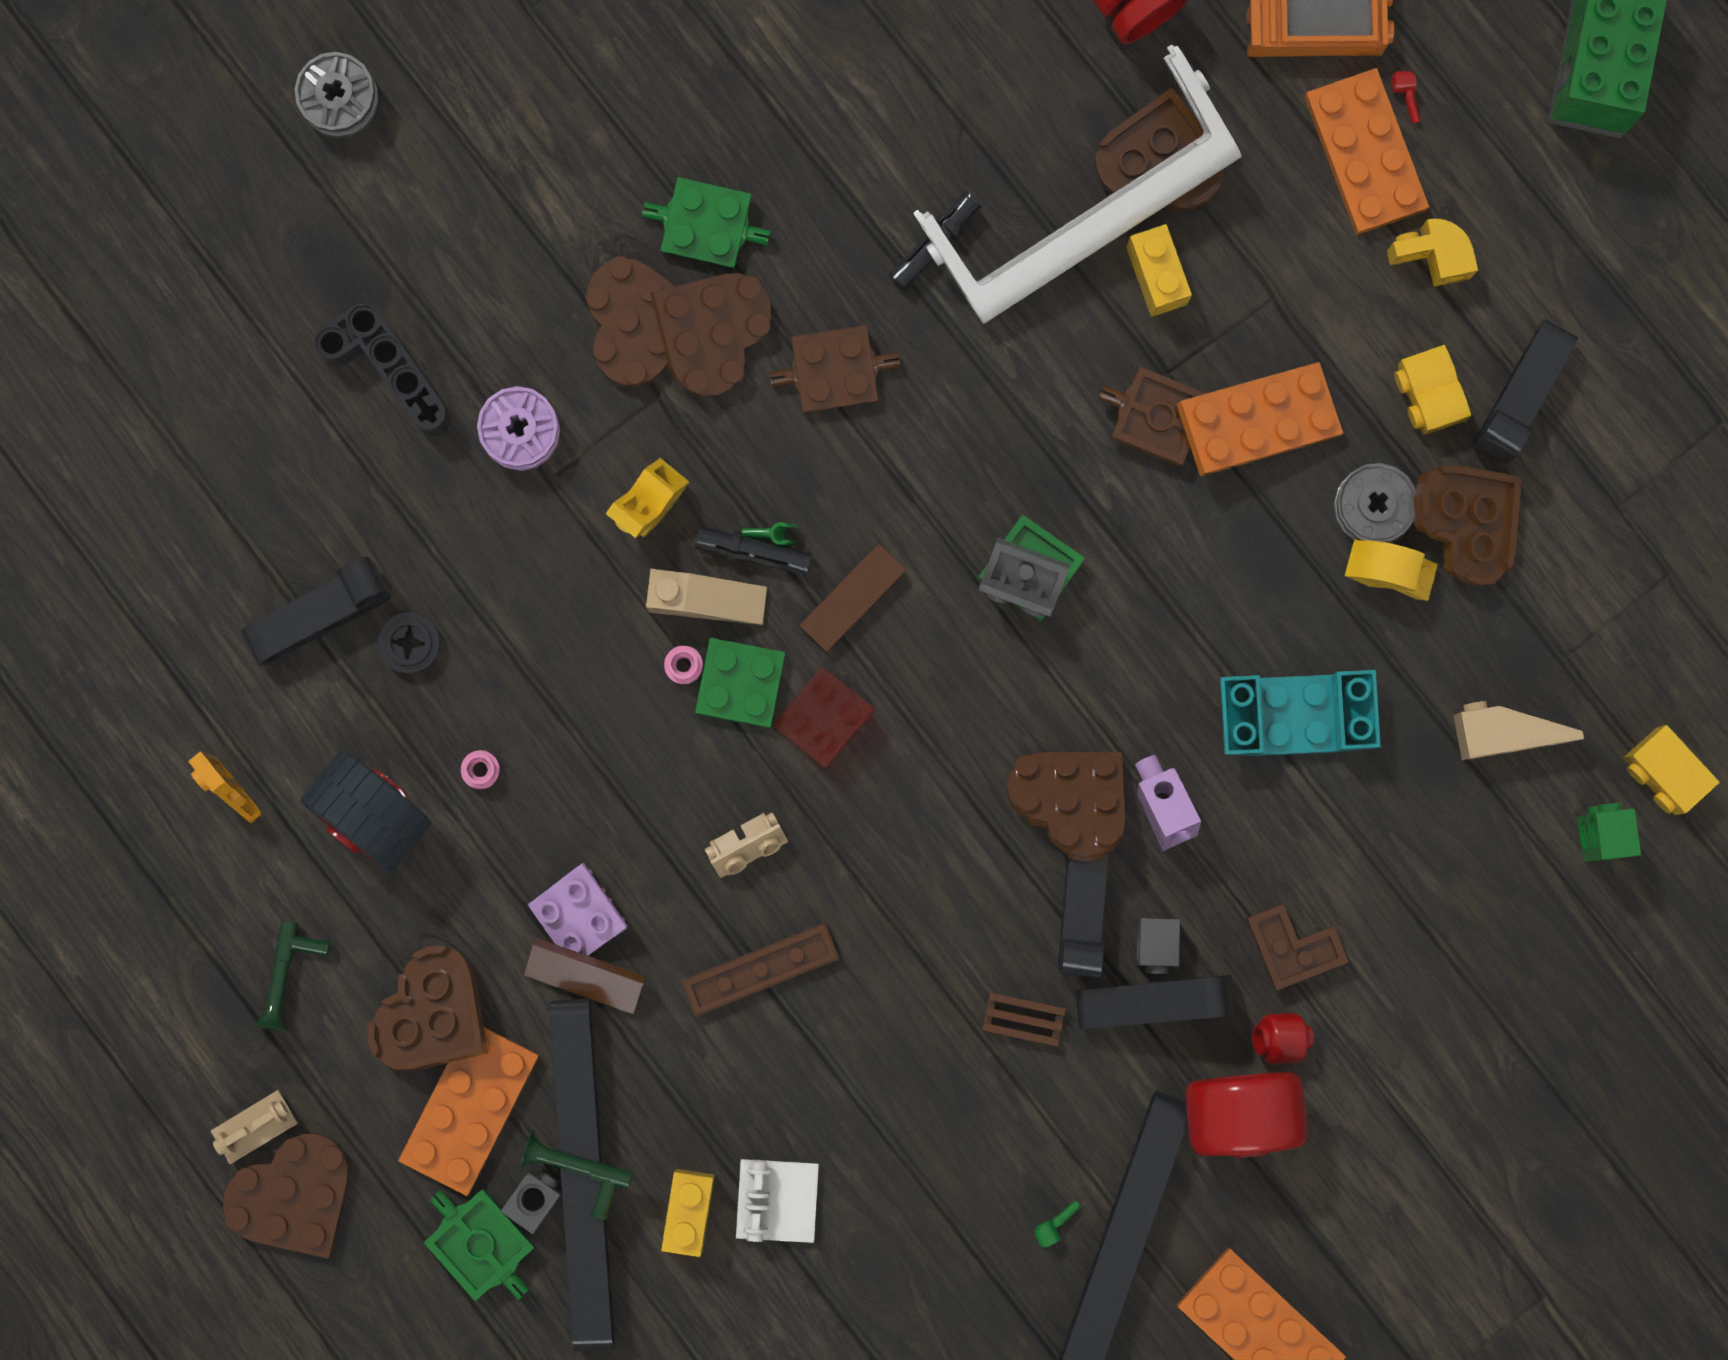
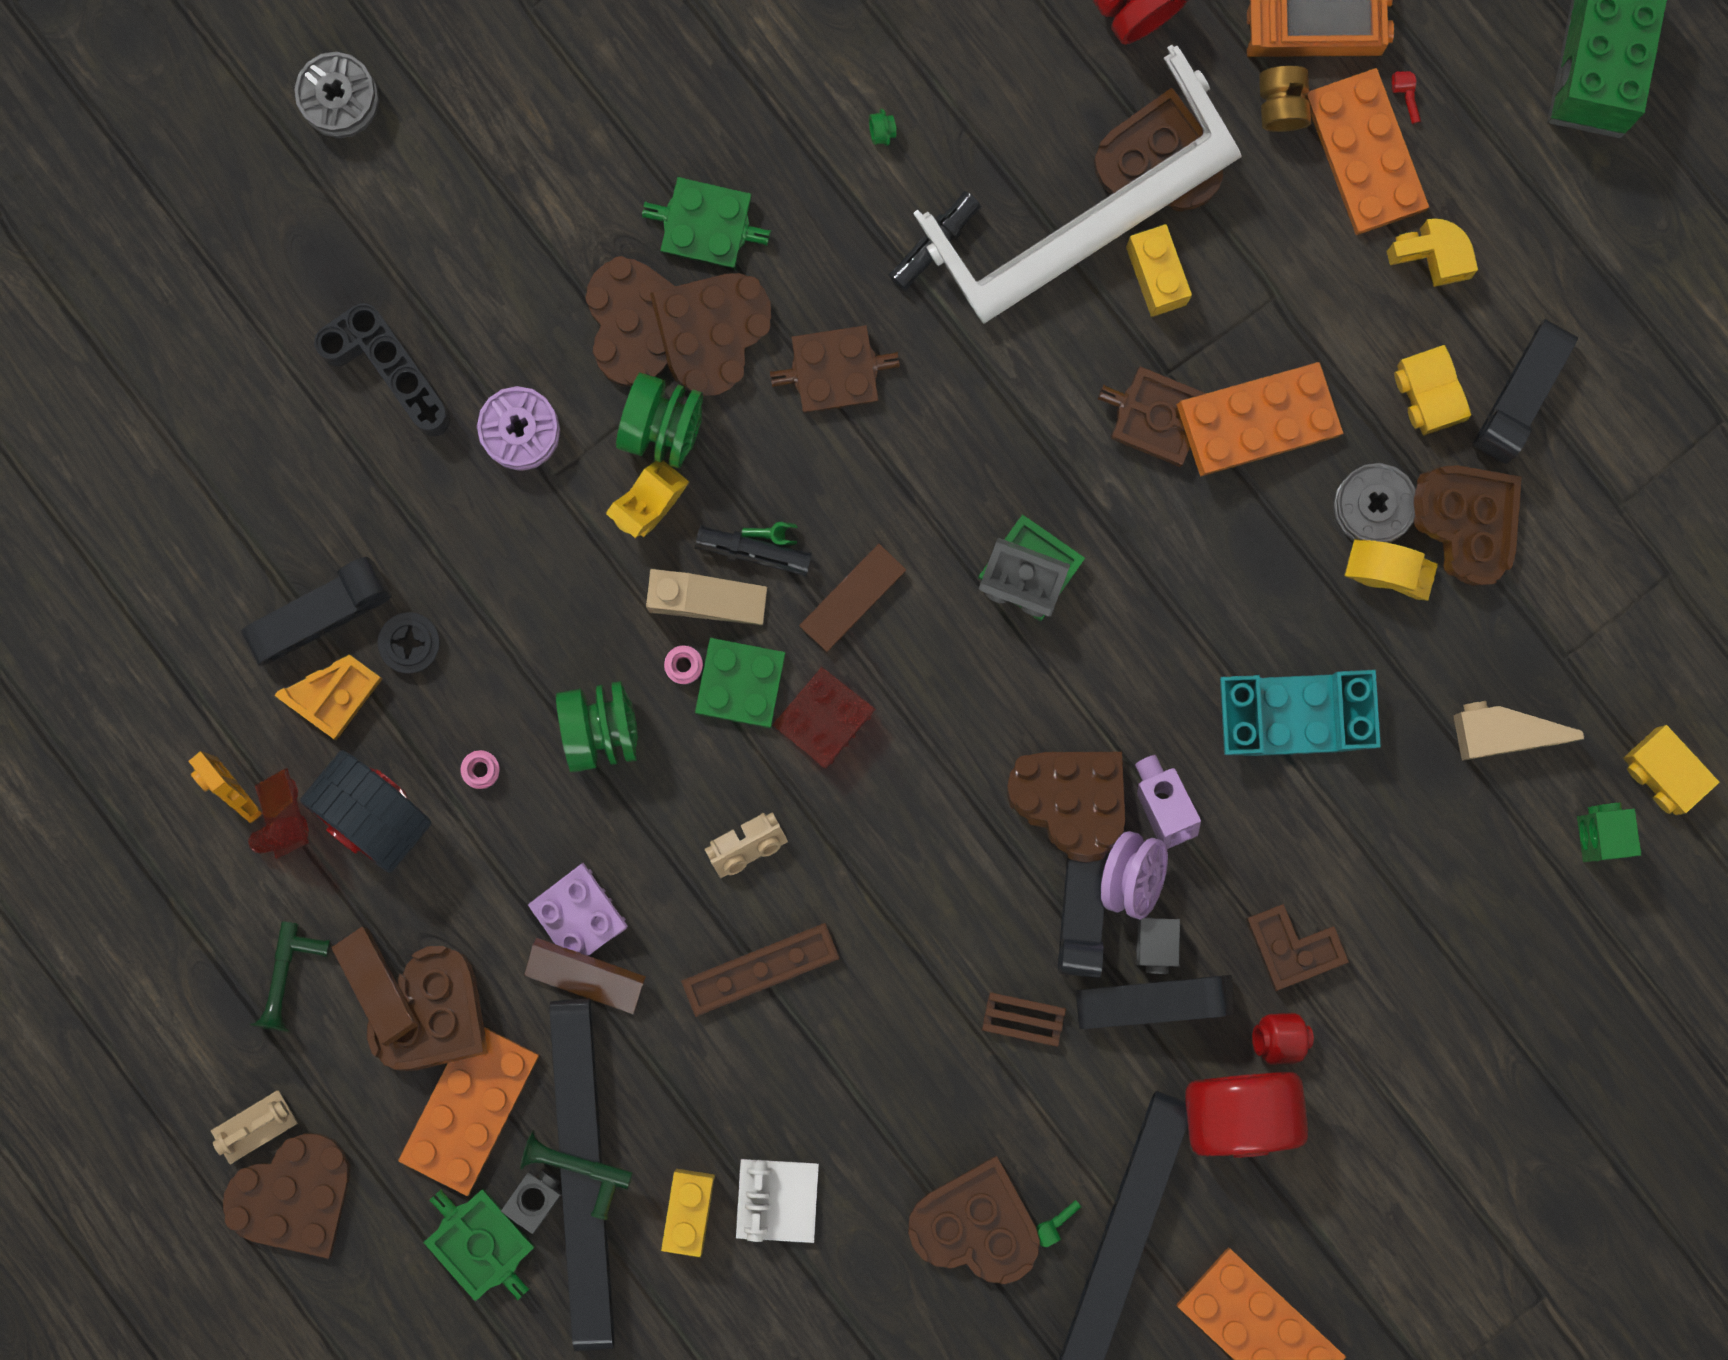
none -> clear red hinge [248,768,309,859]
none -> light orange wing [274,655,382,740]
none -> reddish brown tile [331,926,419,1046]
none -> green wheel [556,681,638,773]
none -> green wheel [616,372,704,468]
none -> green plate [869,109,896,146]
none -> reddish brown plate [908,1155,1040,1284]
none -> lavender wheel [1101,831,1168,920]
none -> pearl gold wheel [1259,66,1311,132]

